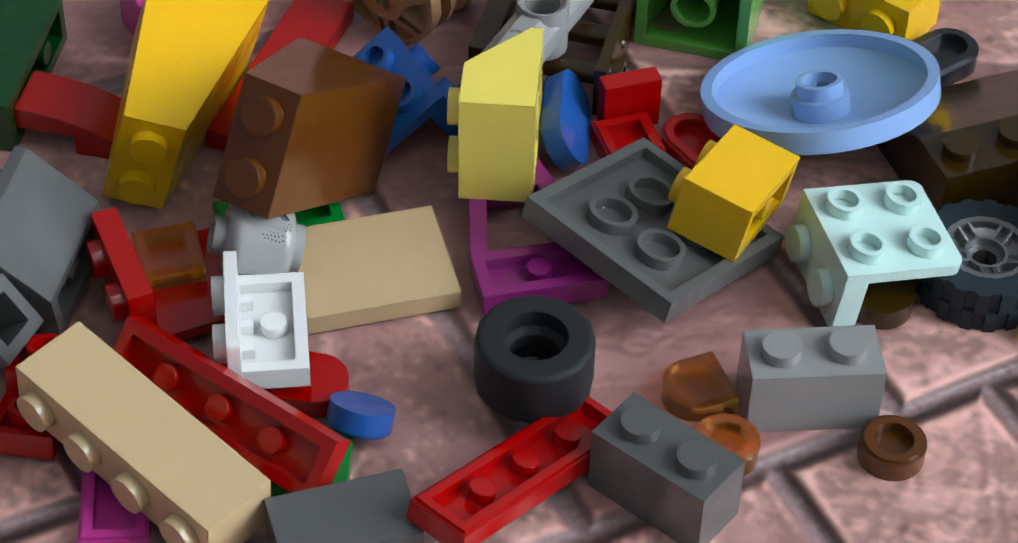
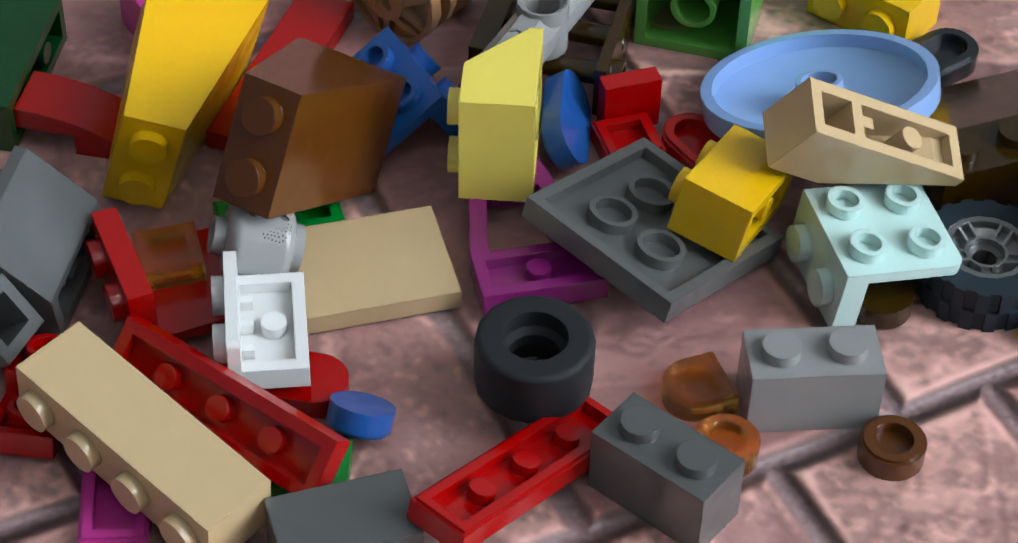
none -> tan slope [762,77,964,186]

